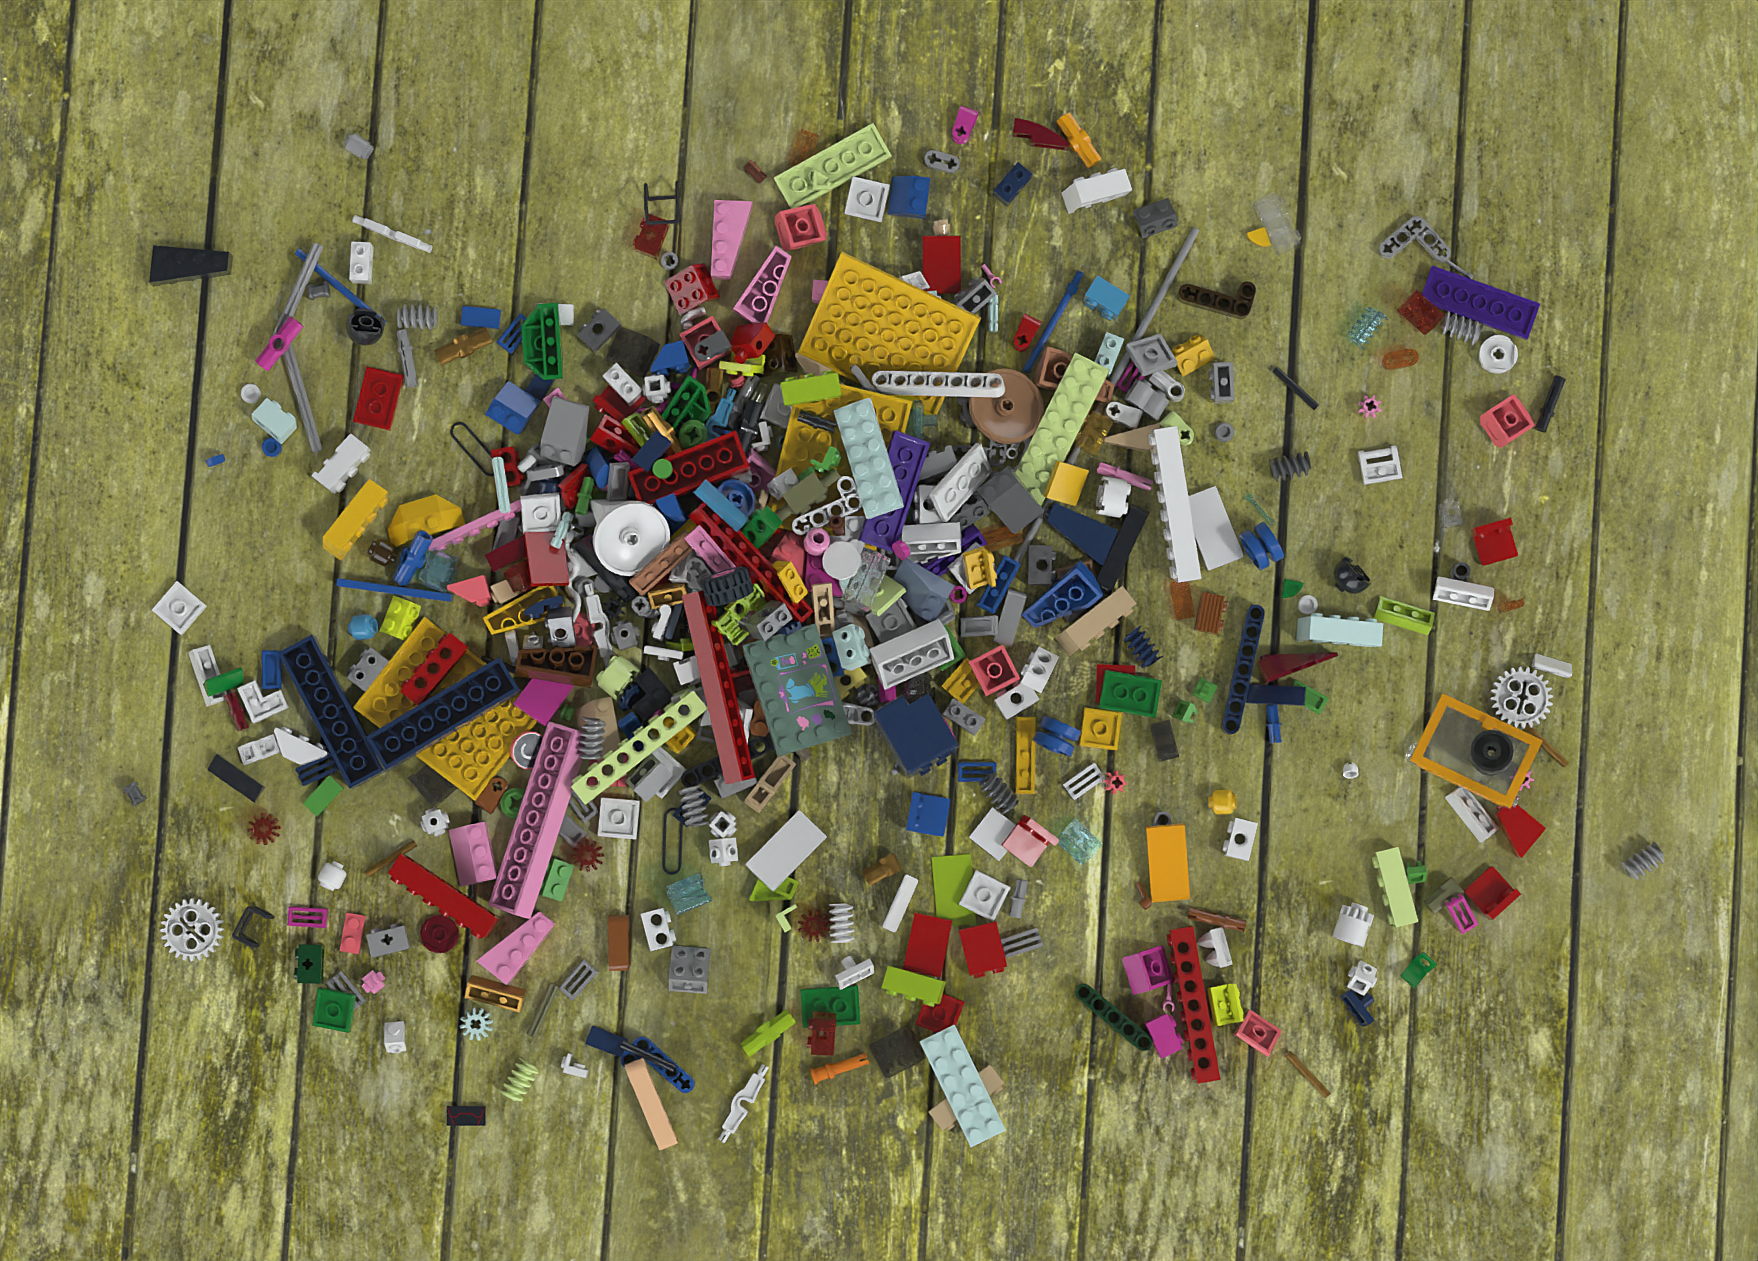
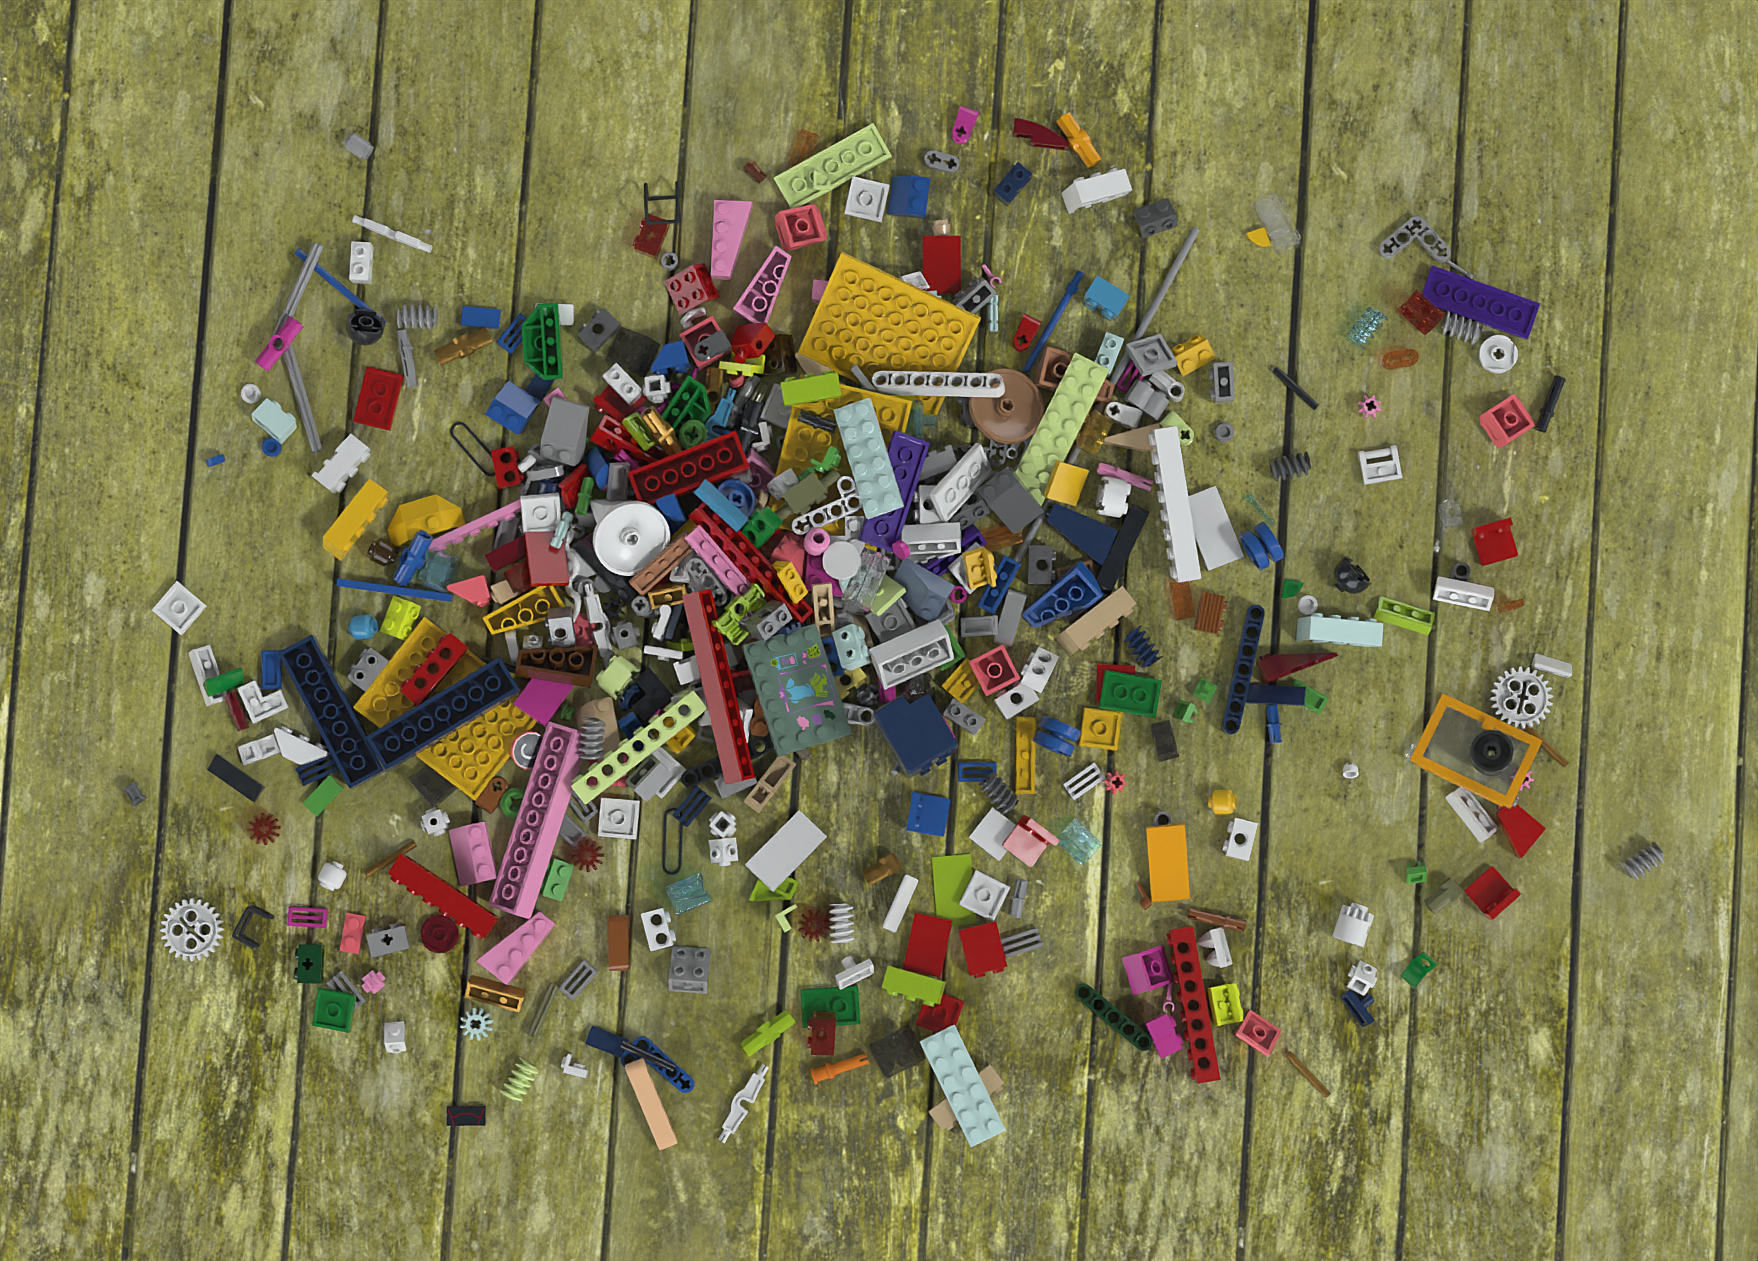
black wedge [149,245,233,287] -> none
dark grey bush [308,281,330,301] -> none
light aqua axle [492,457,511,513] -> none
dark blue slope [524,595,563,618] -> none
dark blue tile [632,430,672,472] -> none
bright green tile [653,459,673,479] -> none
light grey piece [679,786,710,827] -> none
black wheel [701,567,754,606] -> none
copper pin [828,515,845,536] -> none
dark brown beam [1177,281,1256,320] -> none
yellowish green brick [1372,847,1418,928] -> none
dark pink tile [1445,893,1478,935] -> none

